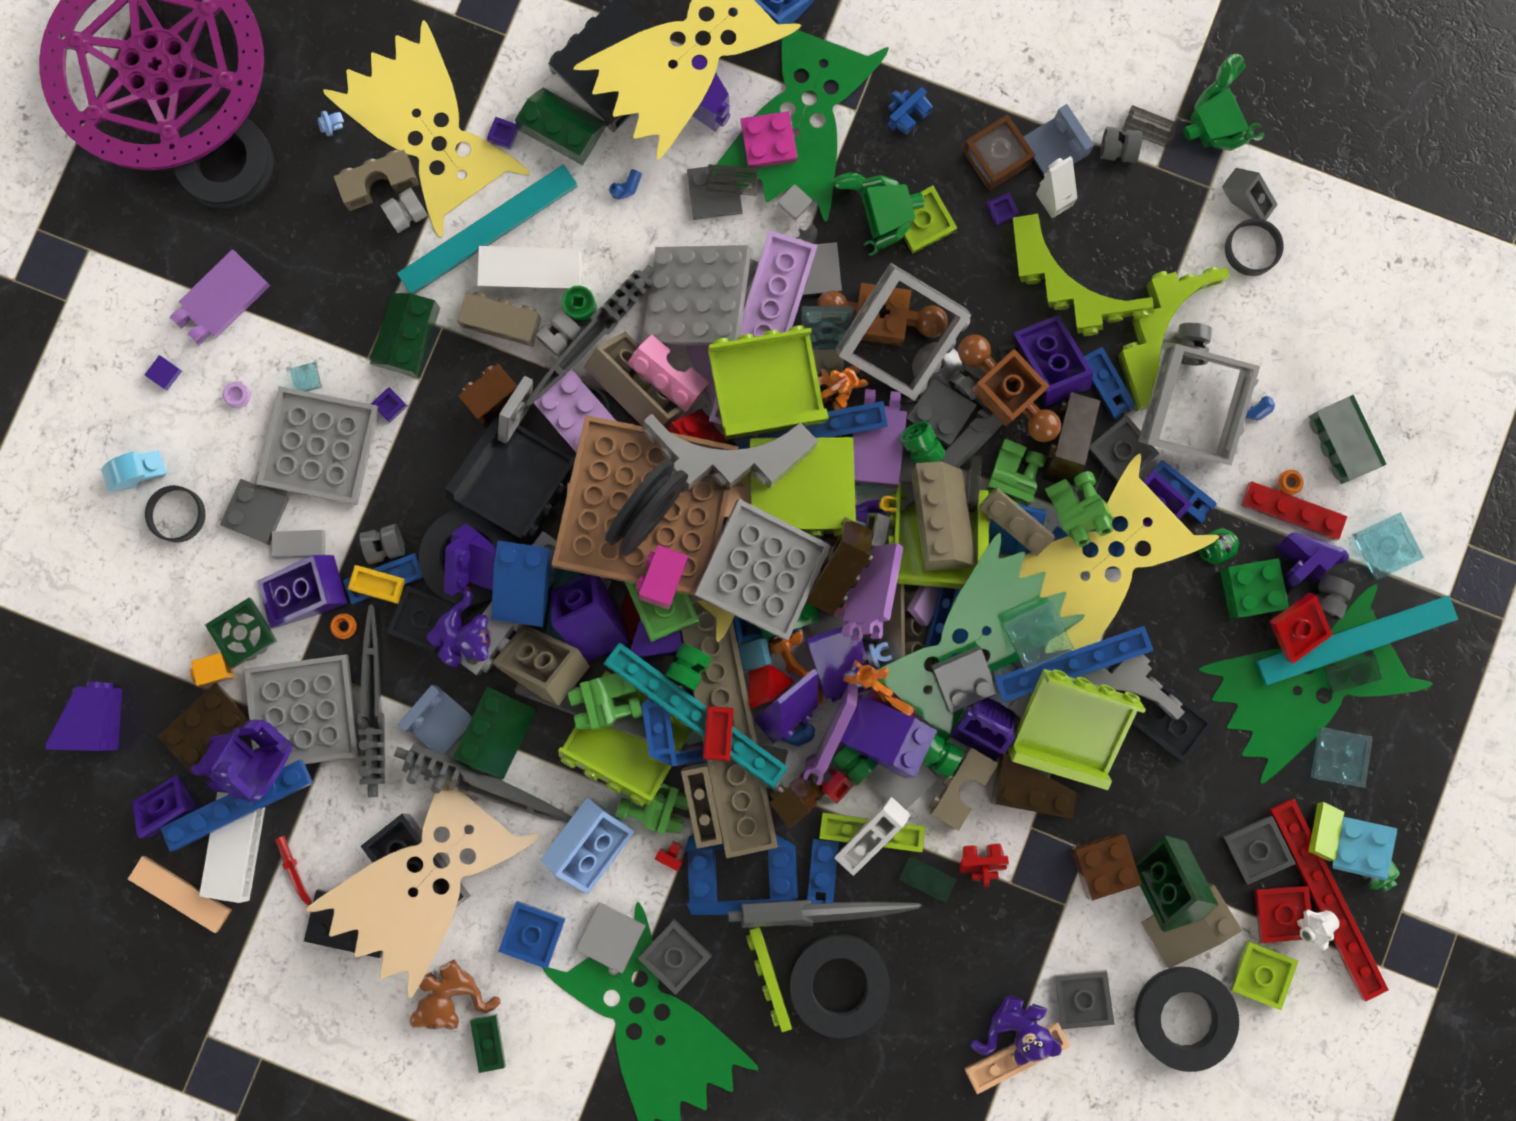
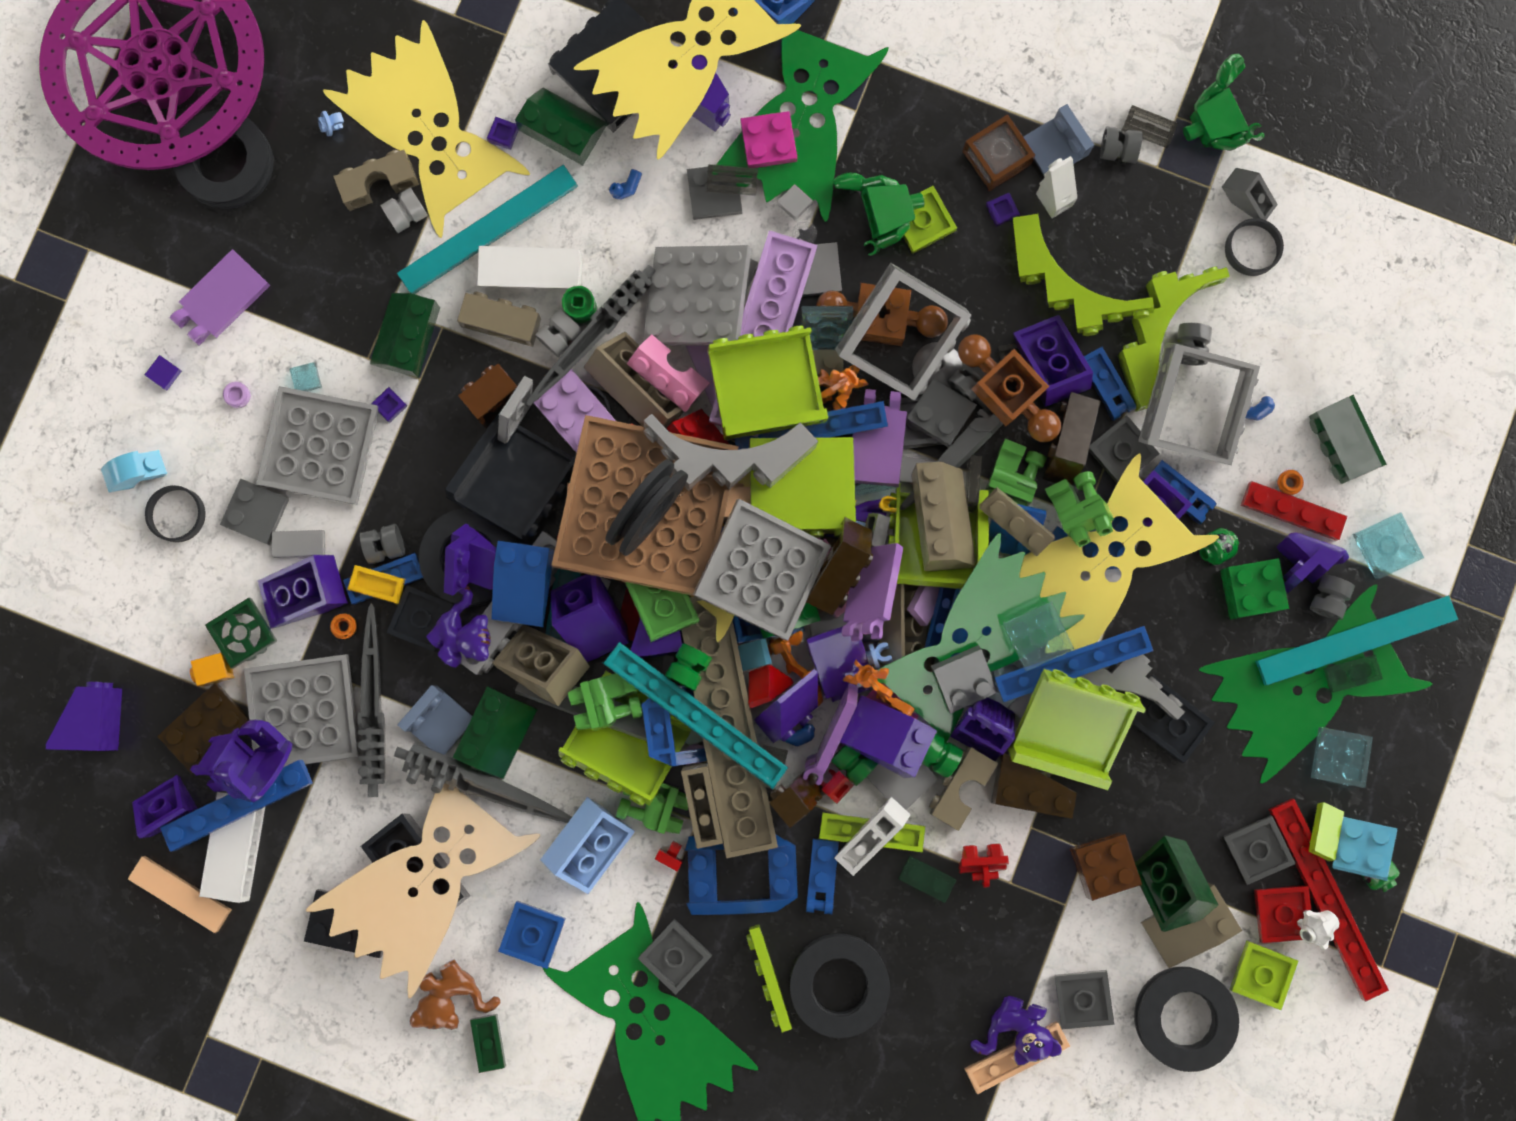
red piece [275,836,312,905] -> none
light grey tile [576,902,646,973] -> none
dark pink brick [636,545,688,610] -> none
red tile [703,706,734,761] -> none
dark grey piece [728,900,923,928] -> none
blue hips [888,87,933,135] -> none
green wheel [900,421,945,465] -> none
red plate [1269,592,1333,664] -> none

